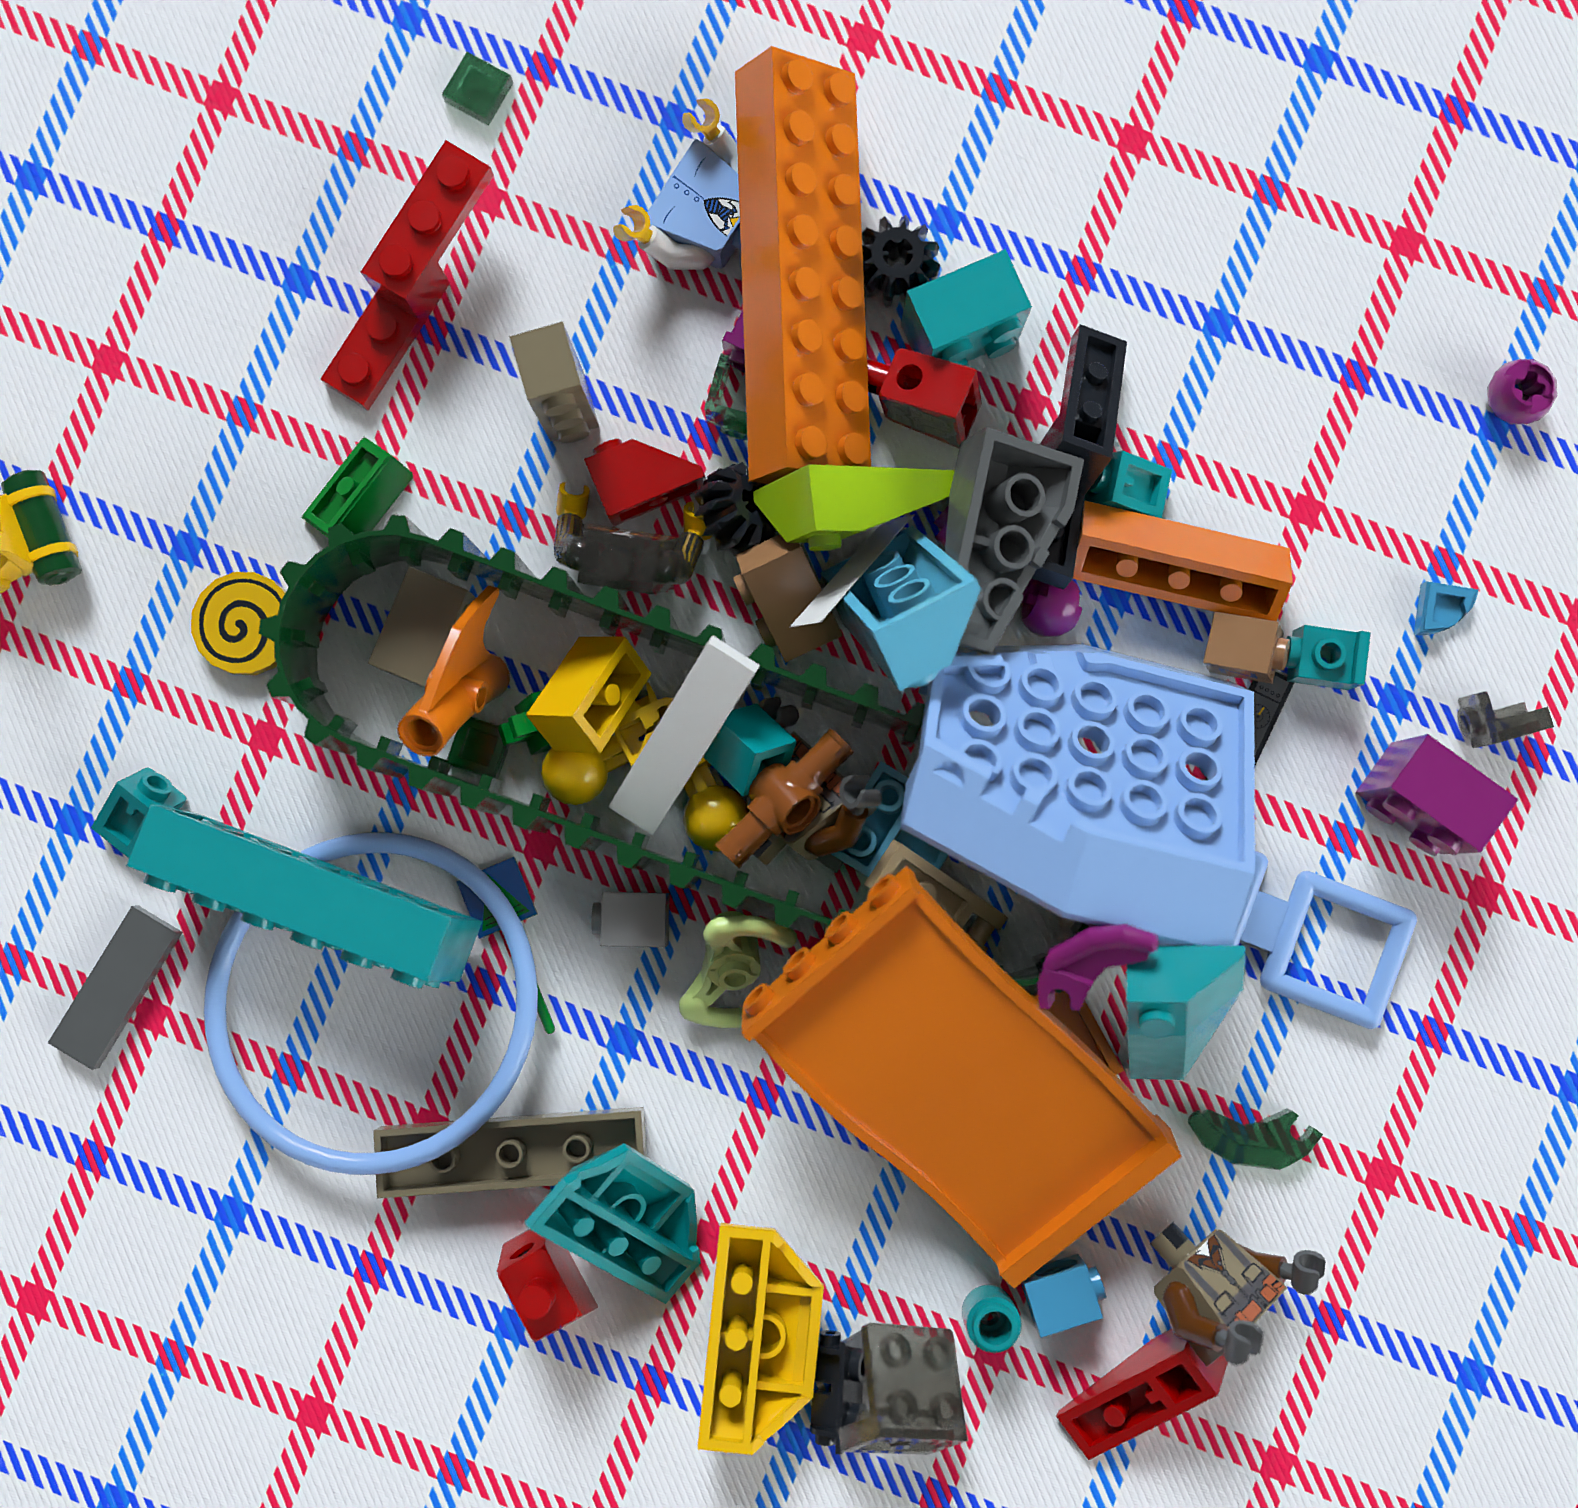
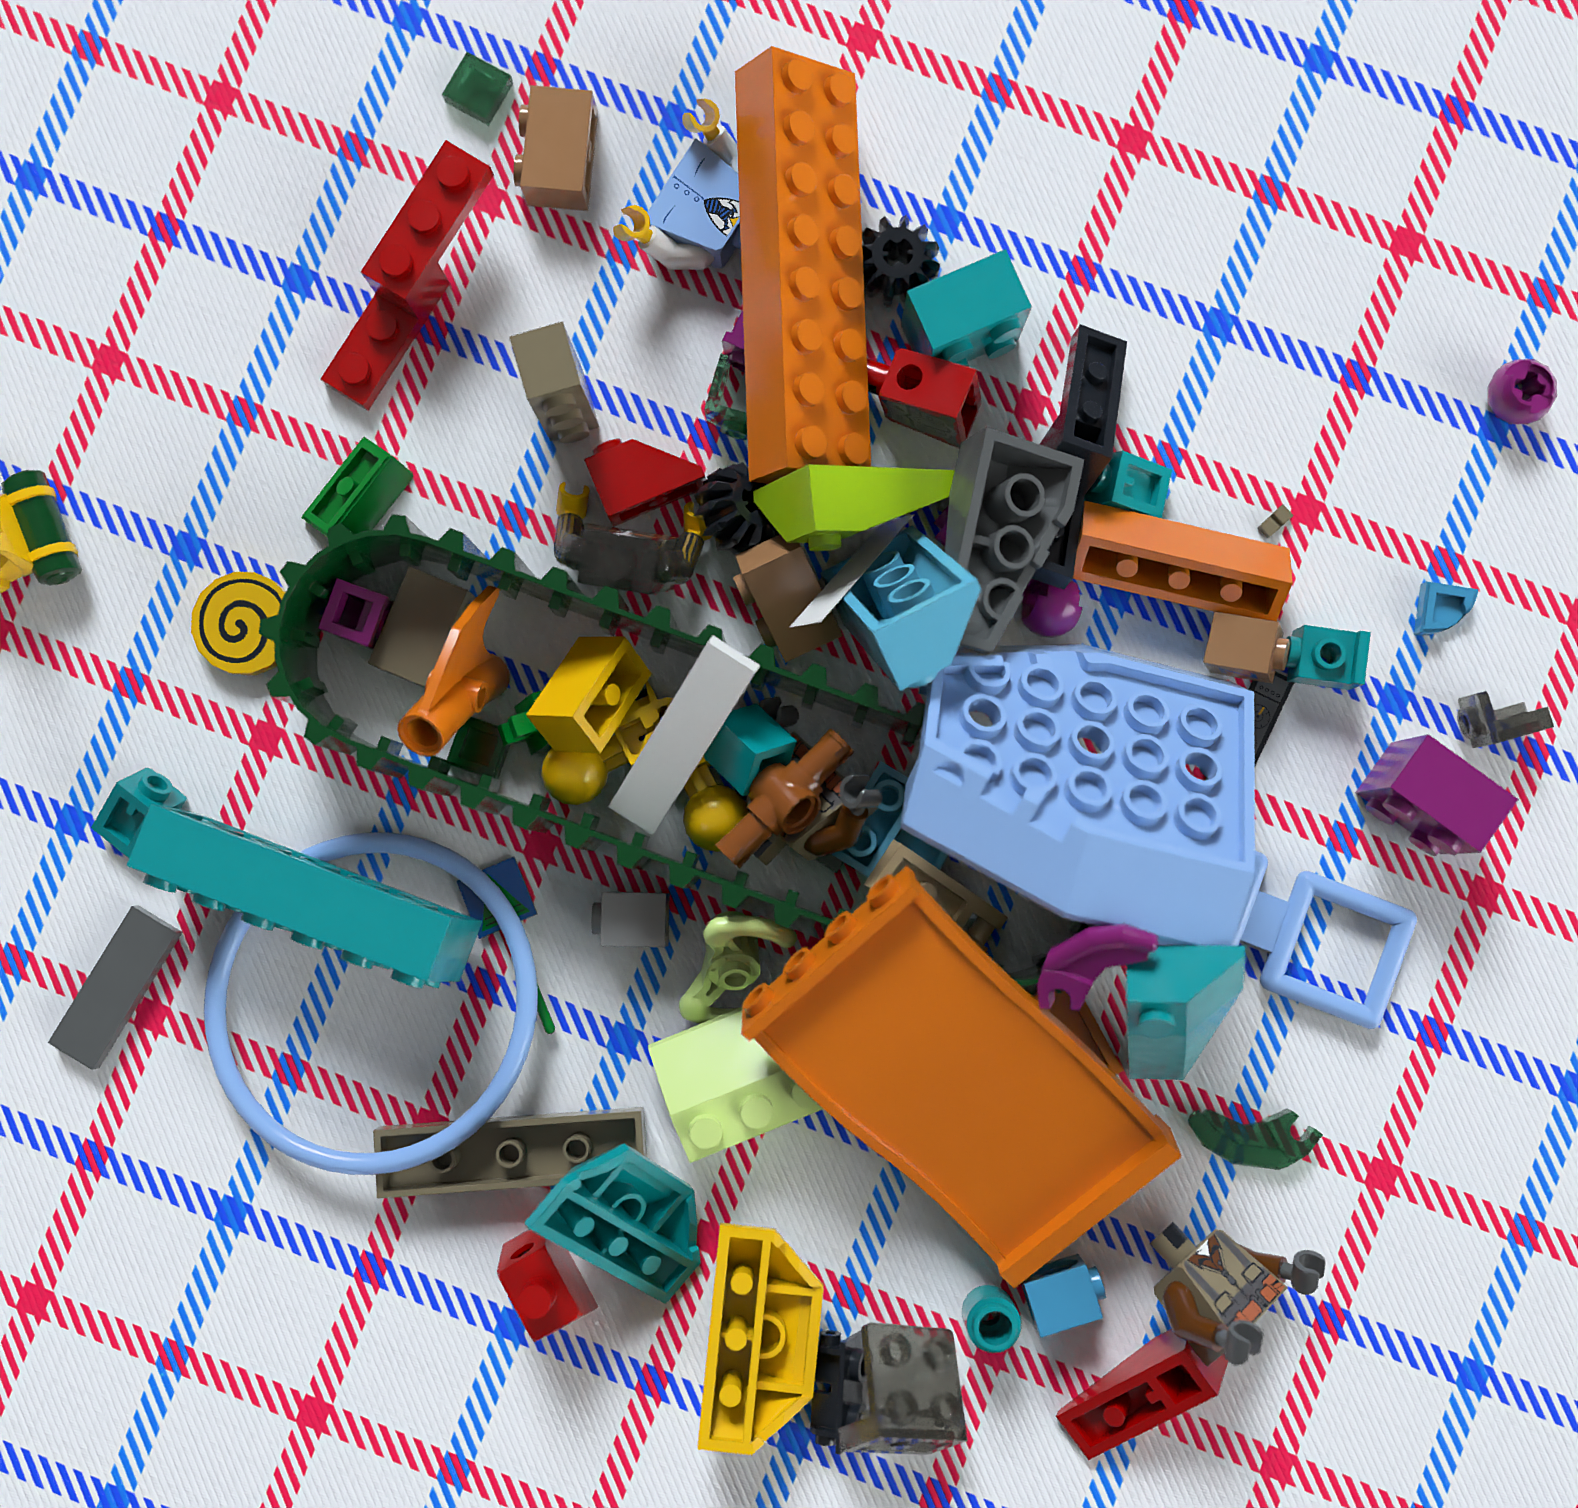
none -> magenta brick [318,578,393,649]
none -> medium nougat brick [513,85,598,211]
none -> yellowish green slope [648,1007,823,1163]
none -> dark tan piece [1257,504,1294,538]

